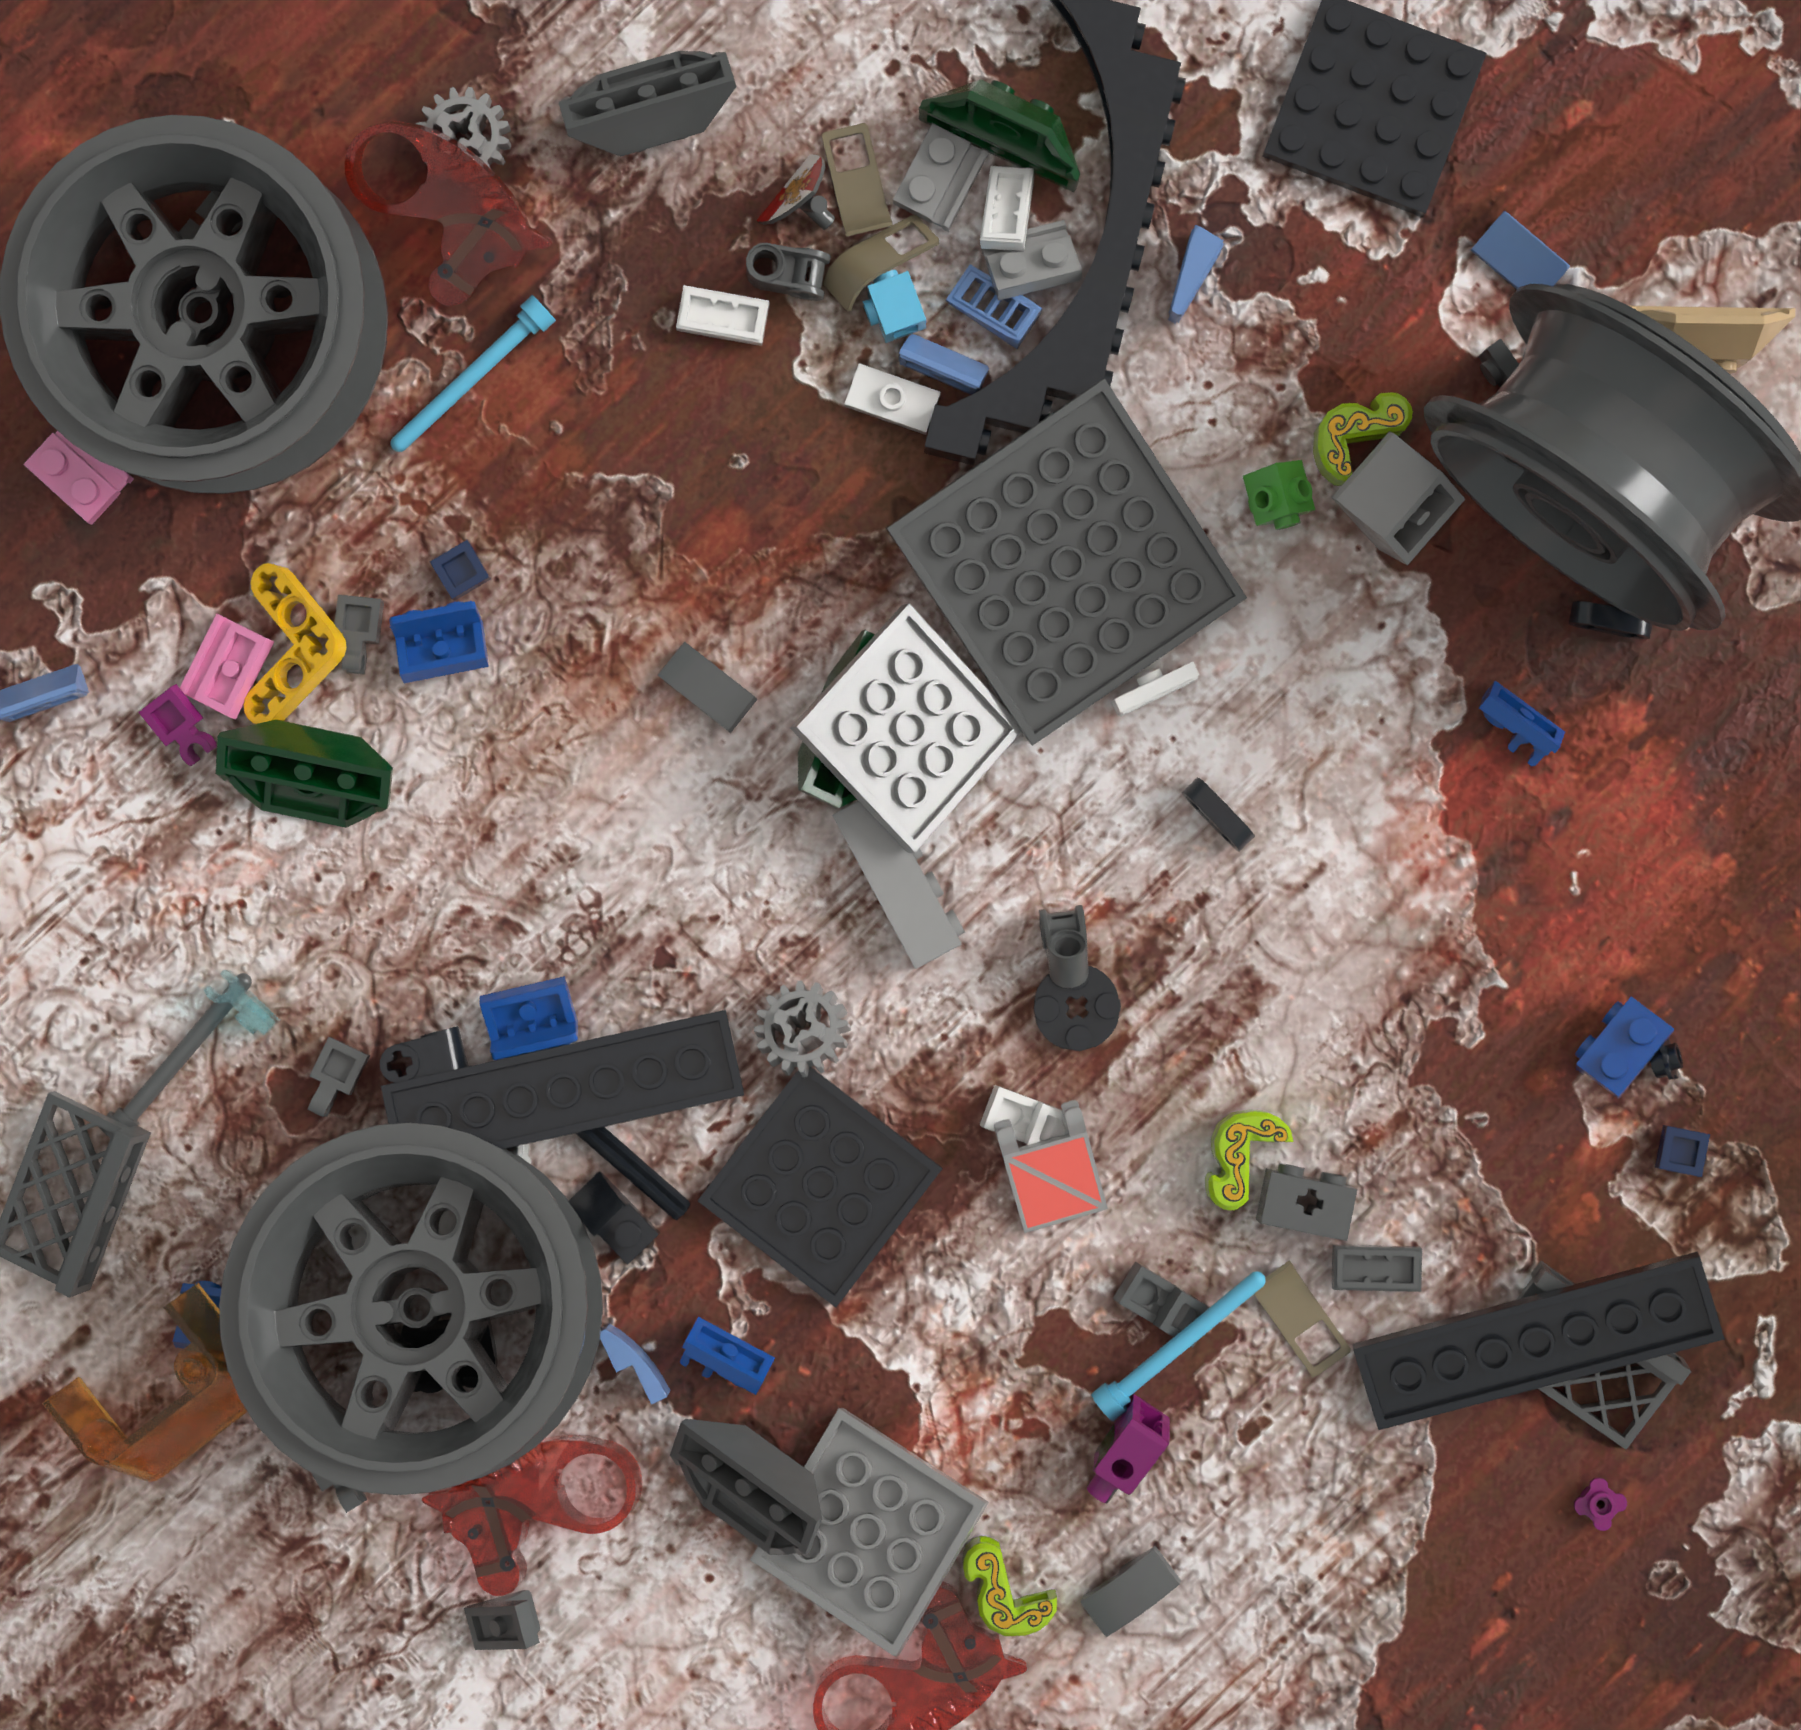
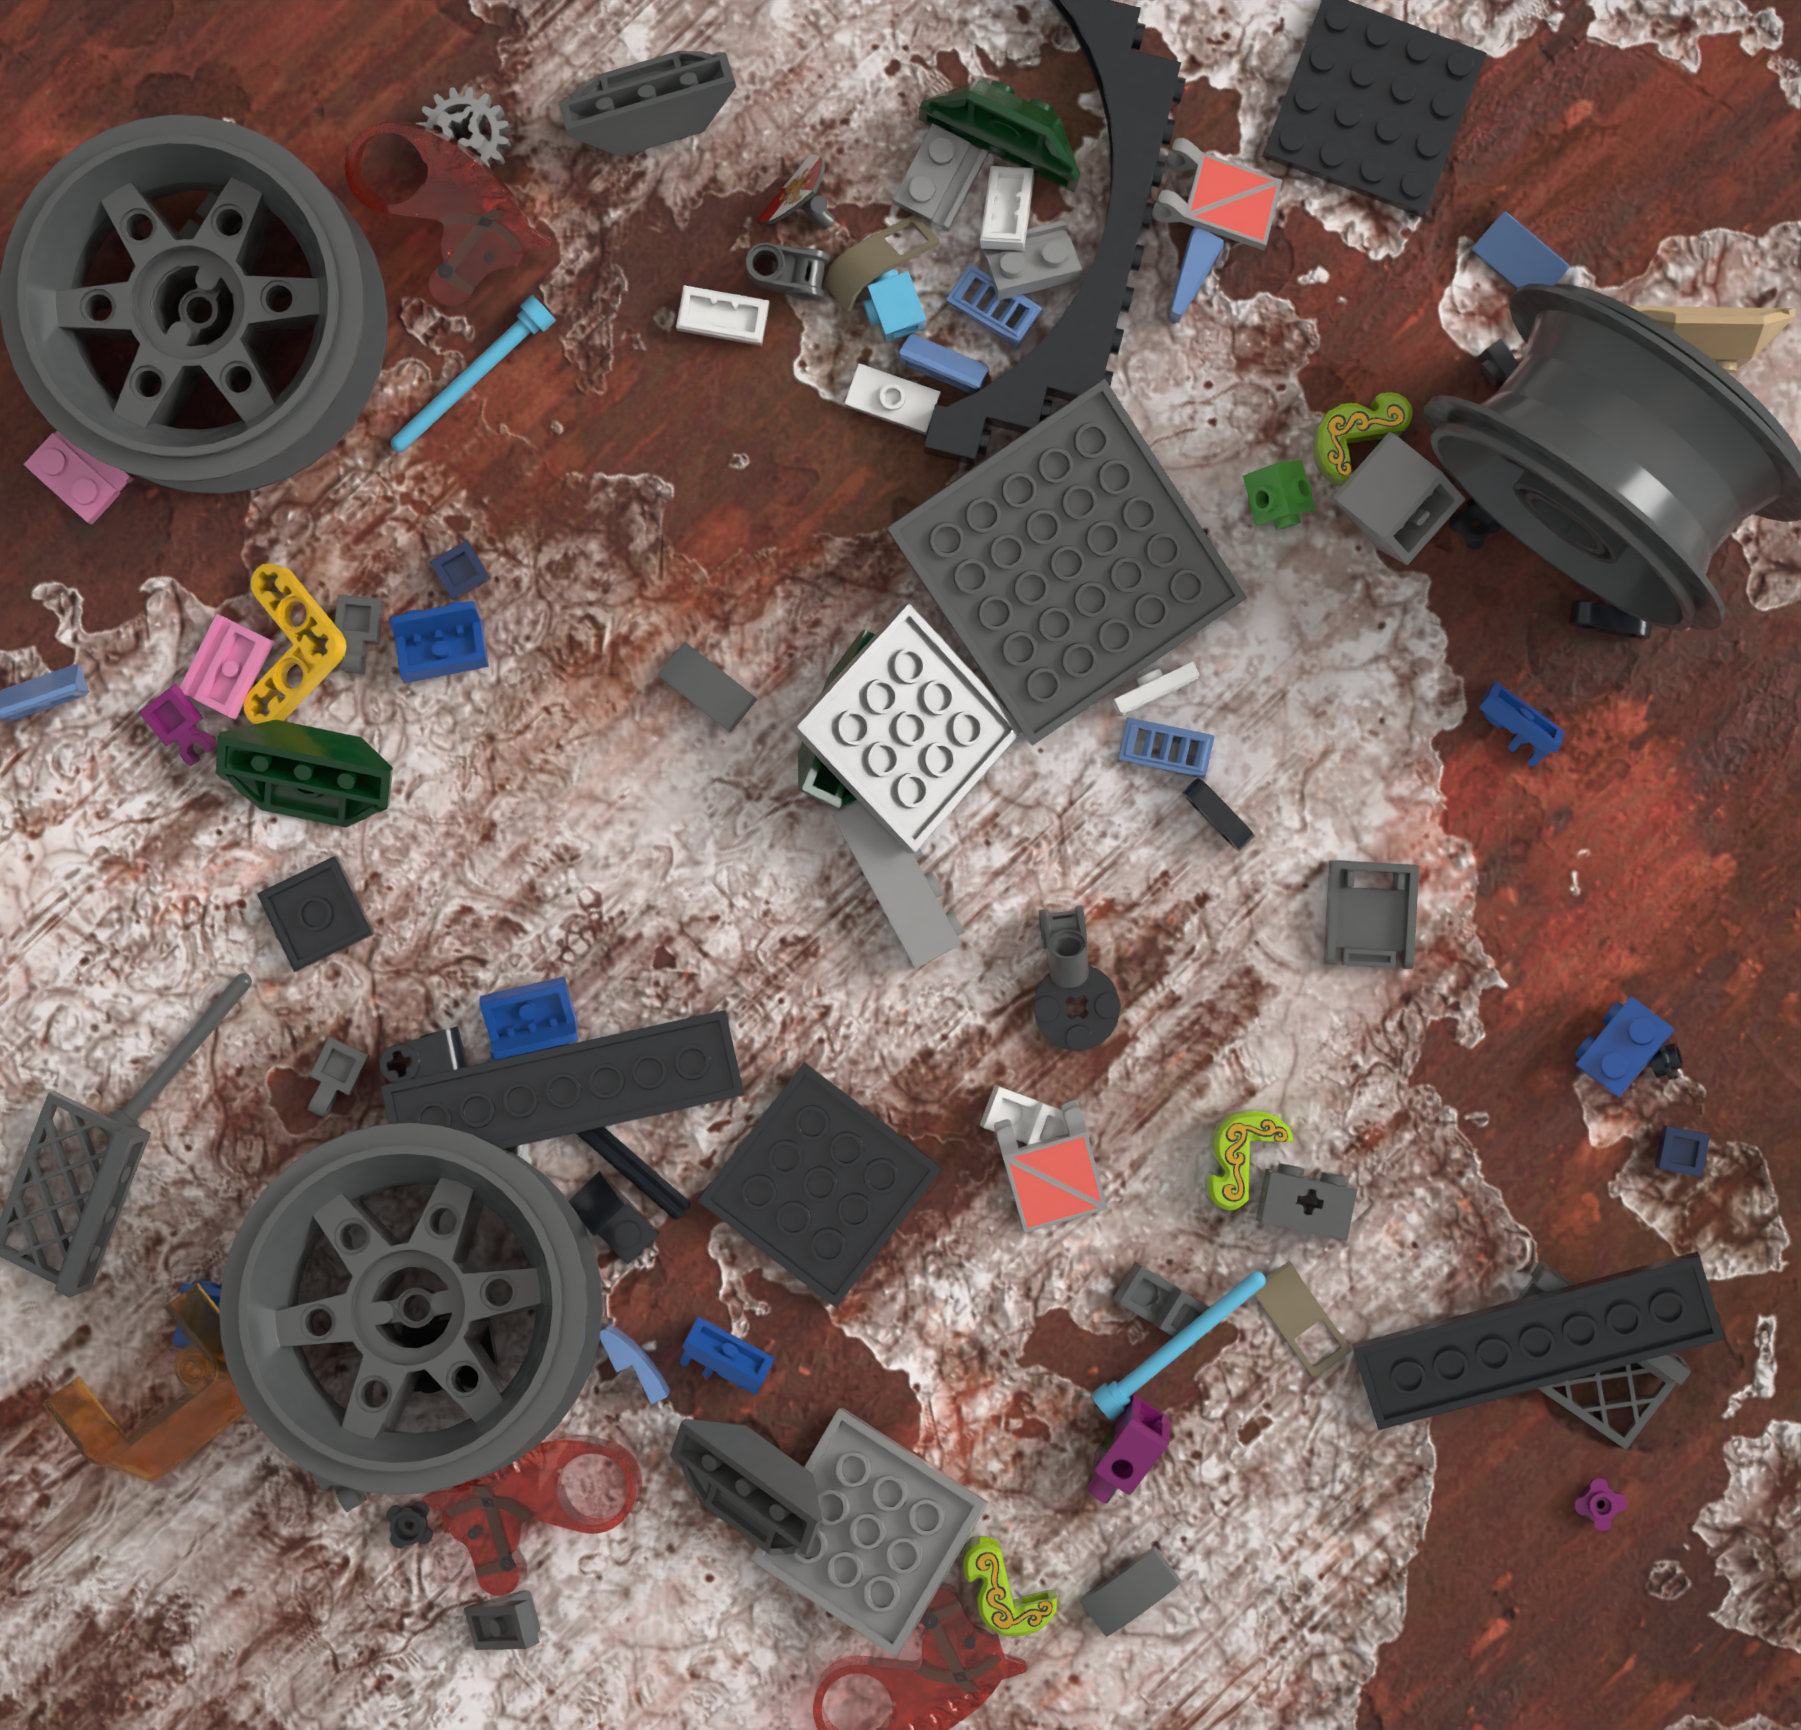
clear light blue plate [204,969,281,1035] -> none
light grey gear [754,981,851,1077] -> none
dark tan piece [822,123,893,237] -> none
dark grey plate [1332,1245,1422,1292] -> none
none -> black plate [257,856,375,972]
none -> black plate [386,1501,433,1548]
none -> medium blue slope [1118,717,1215,779]
none -> flag [1152,138,1282,250]
none -> dark grey container [1324,860,1419,969]
none -> black plate [1449,499,1501,550]

